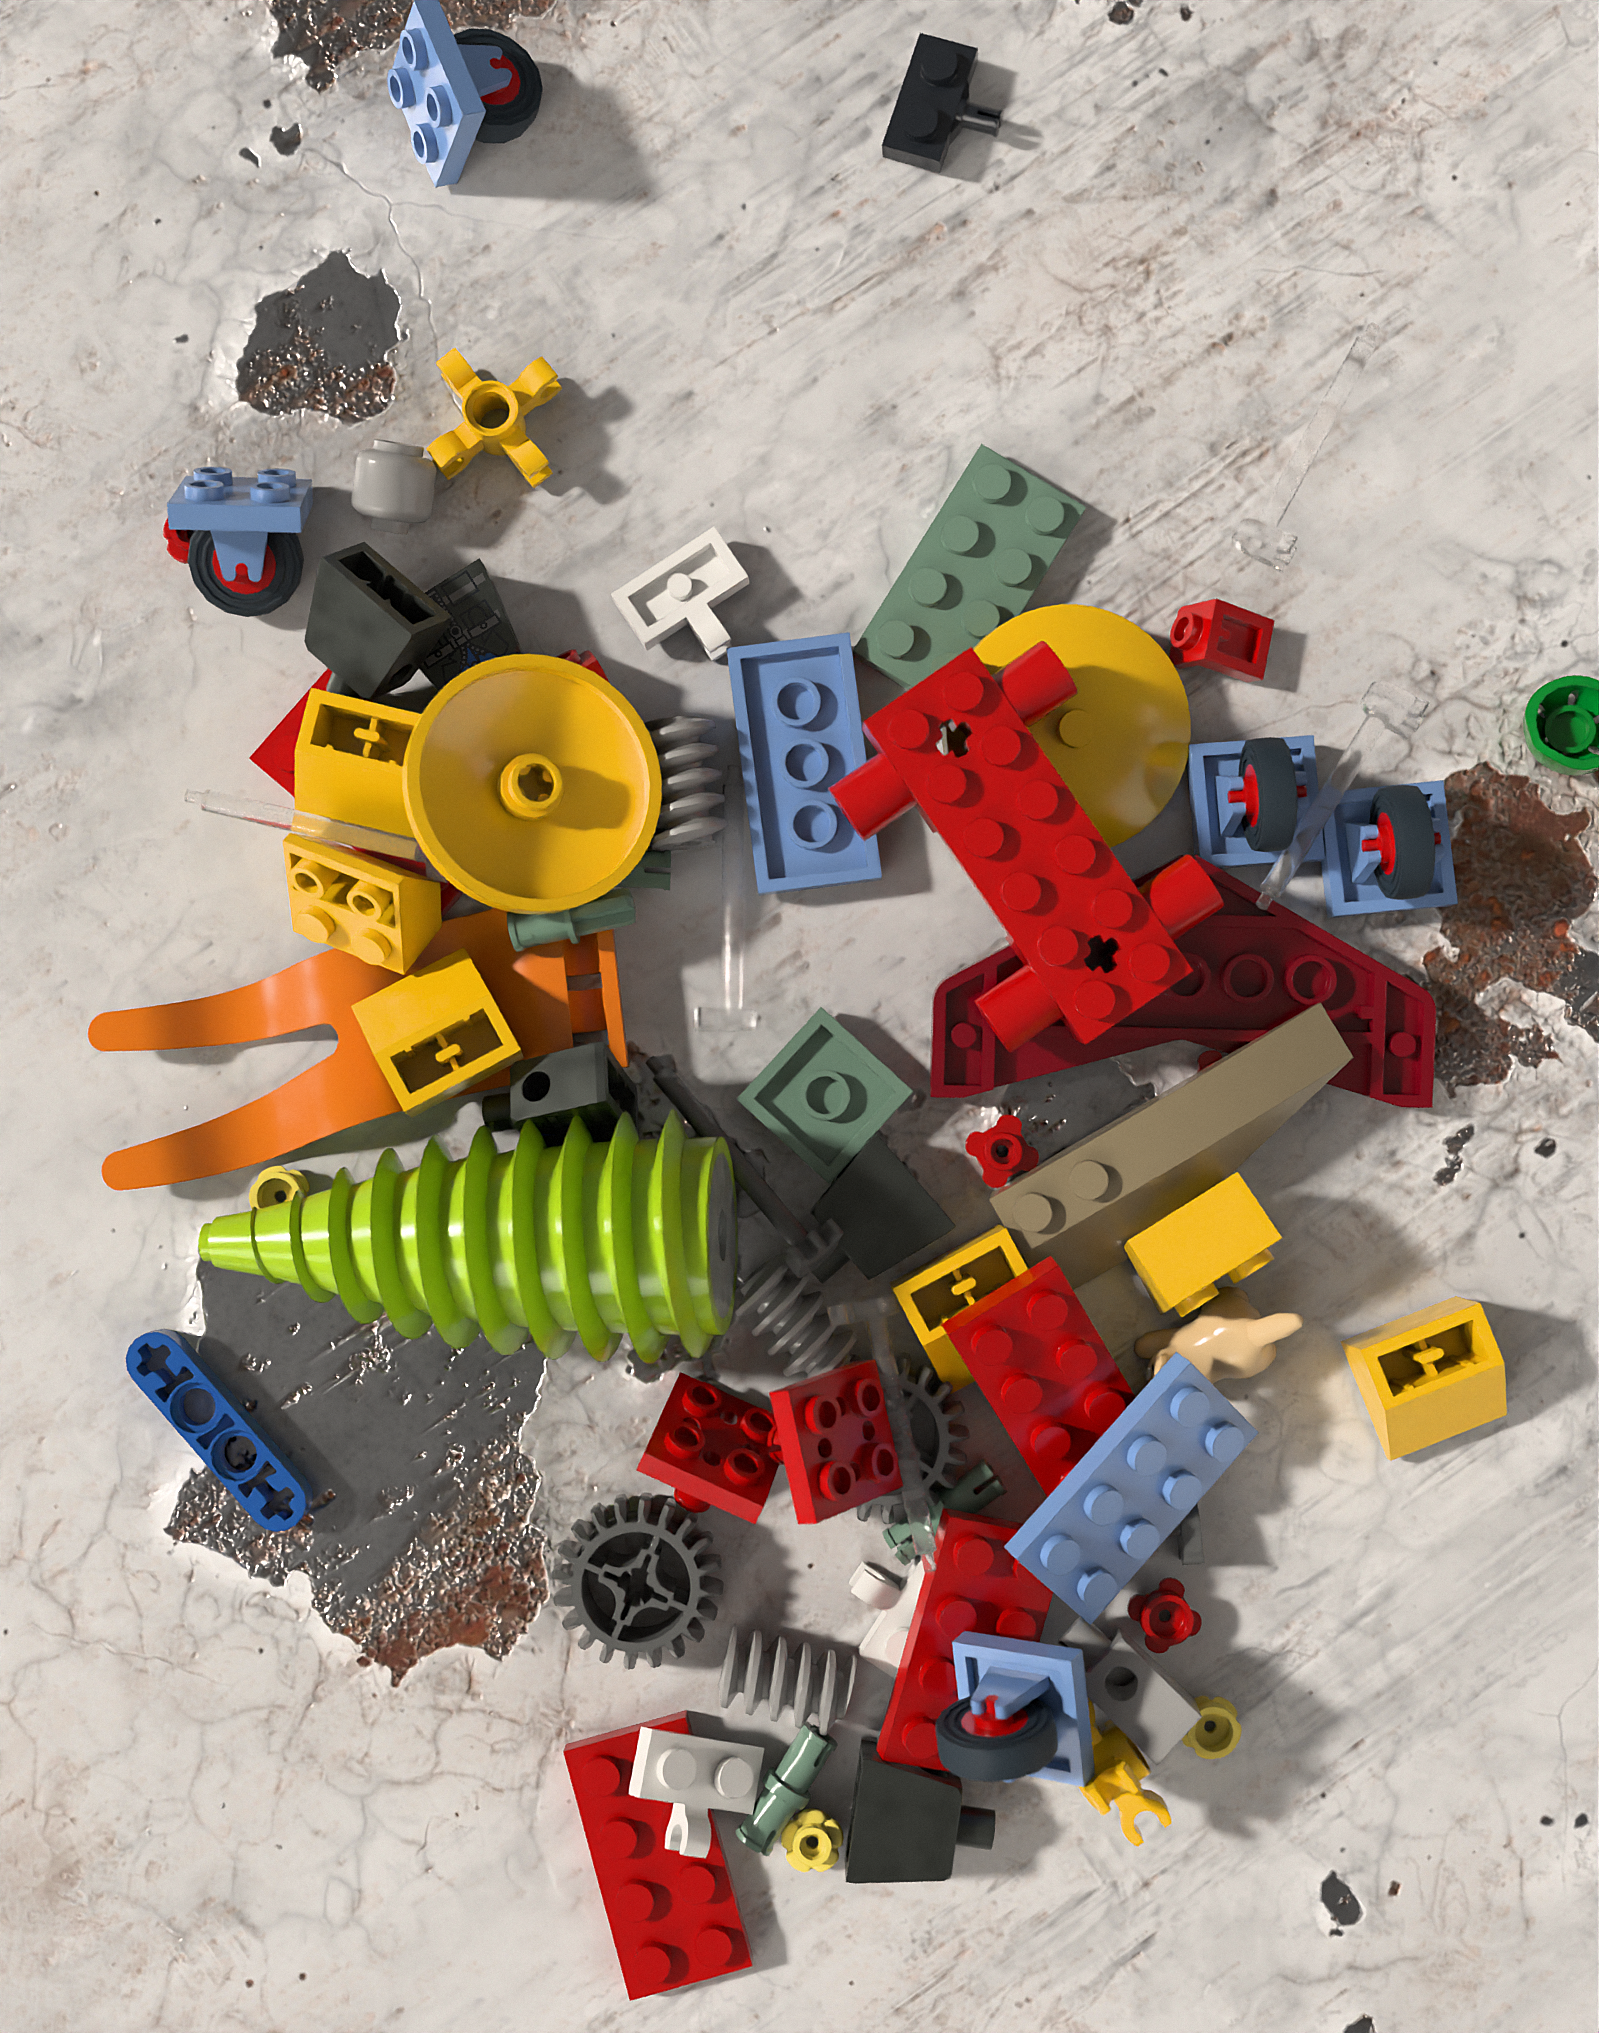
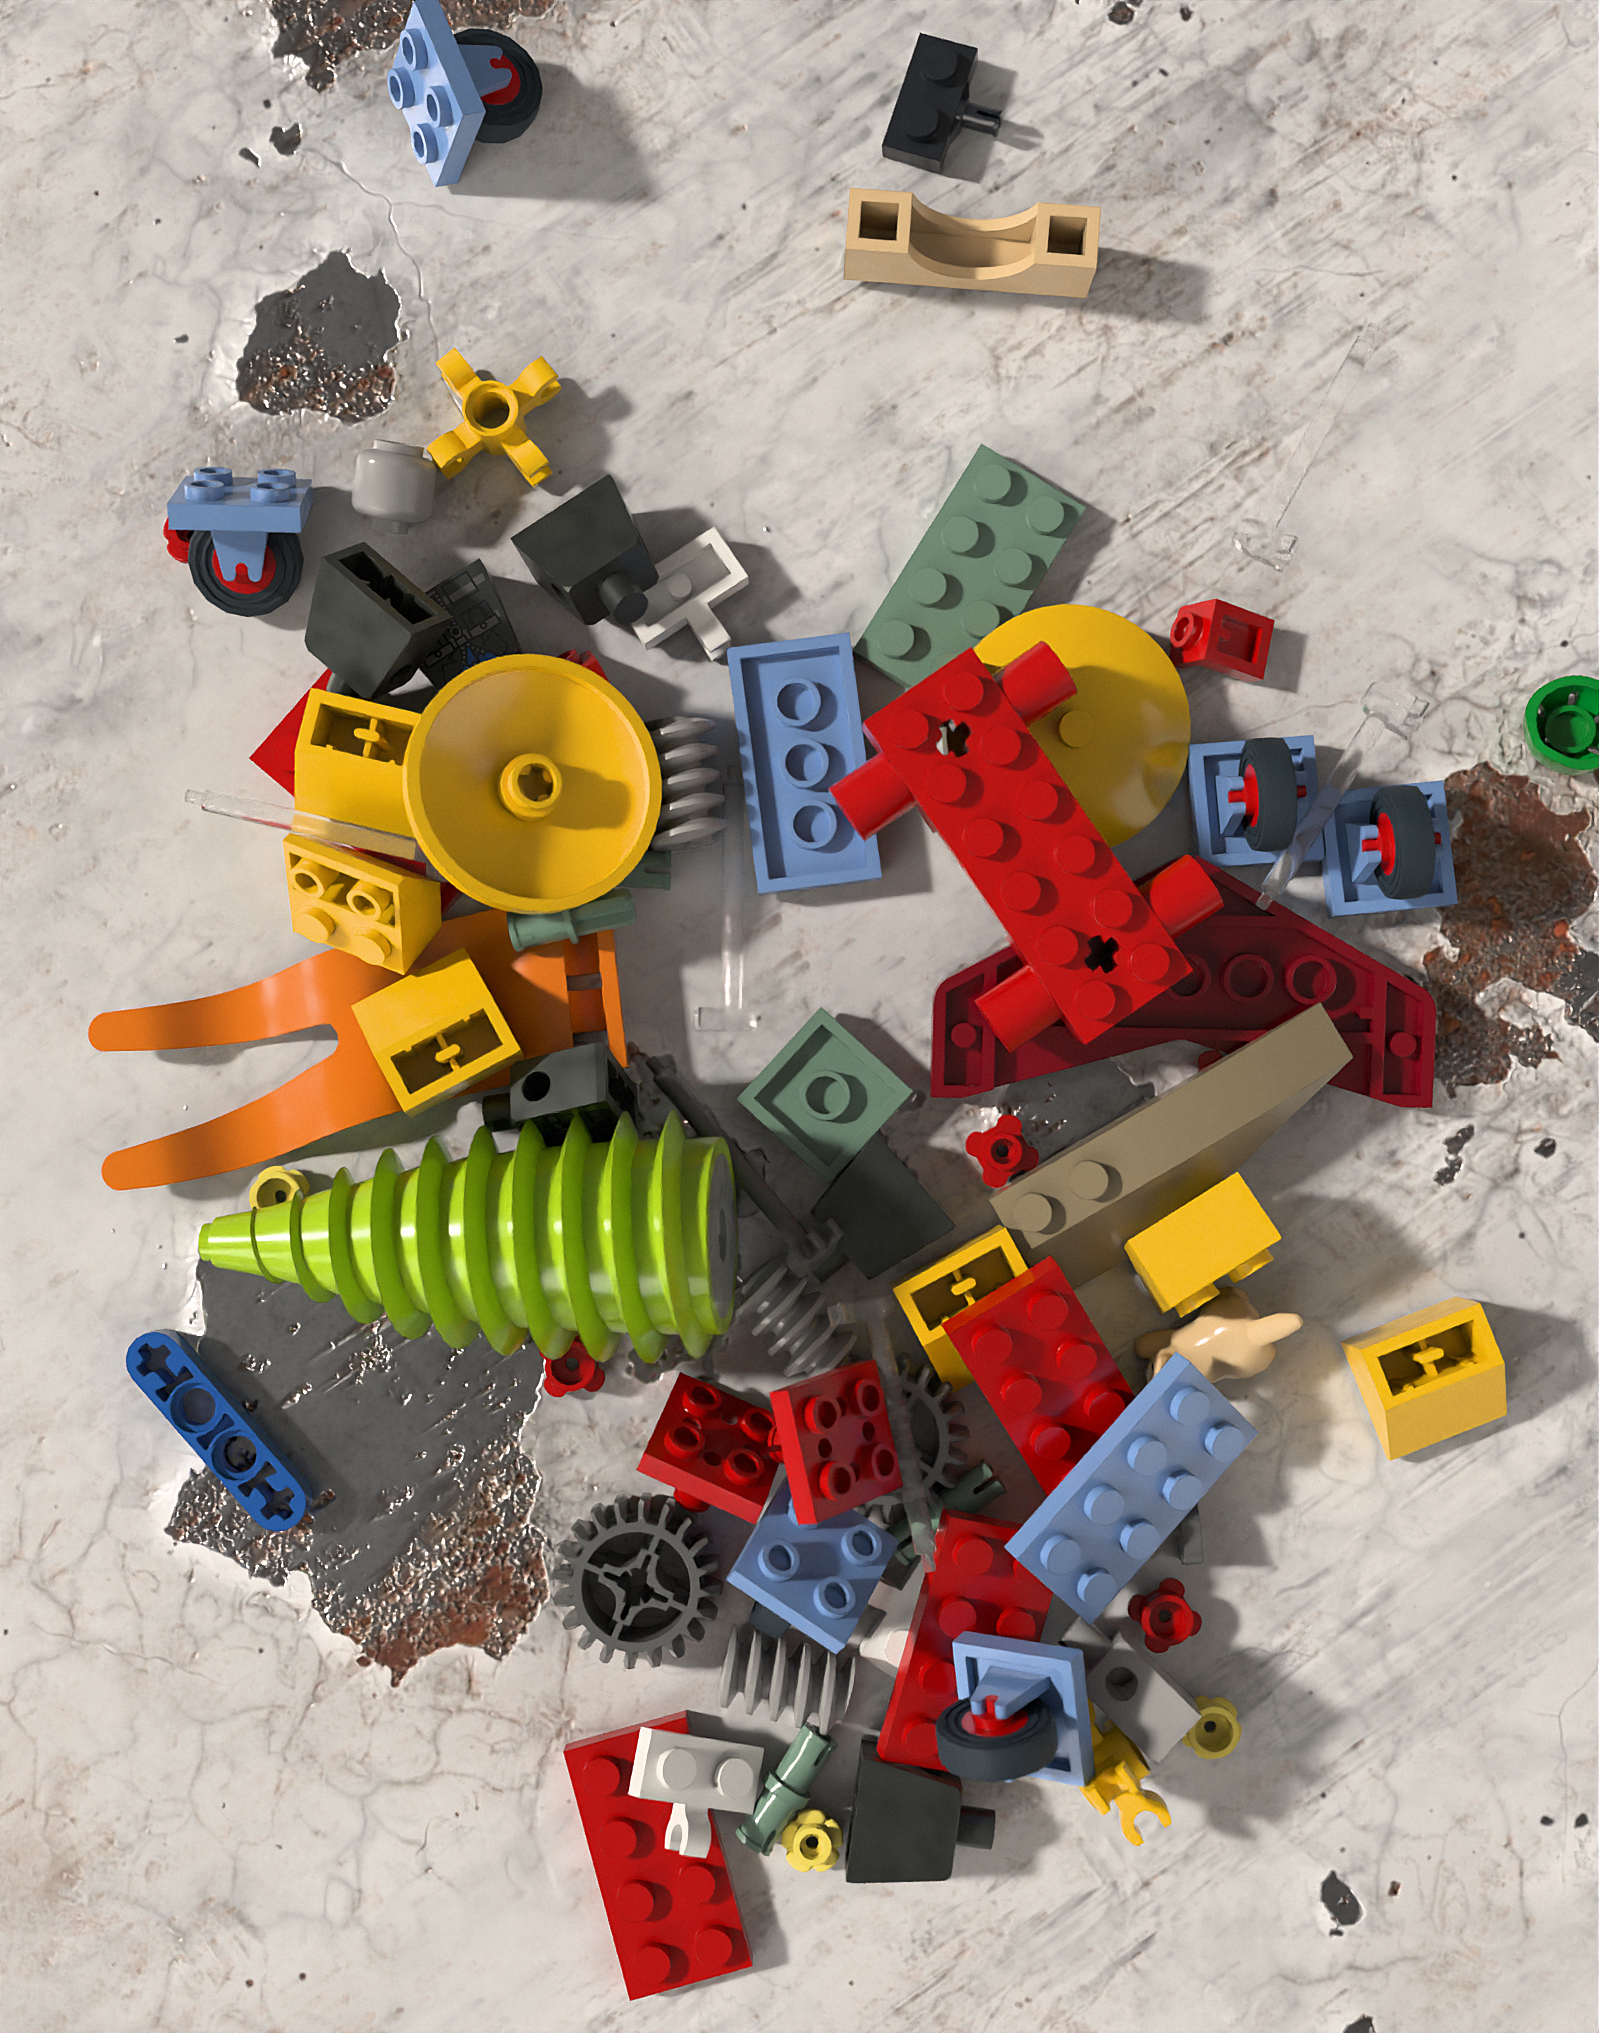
none -> pearl dark grey torso [510,474,659,625]
none -> red plate [539,1334,606,1397]
none -> medium blue plate [726,1475,900,1654]
none -> tan arch [843,188,1101,298]

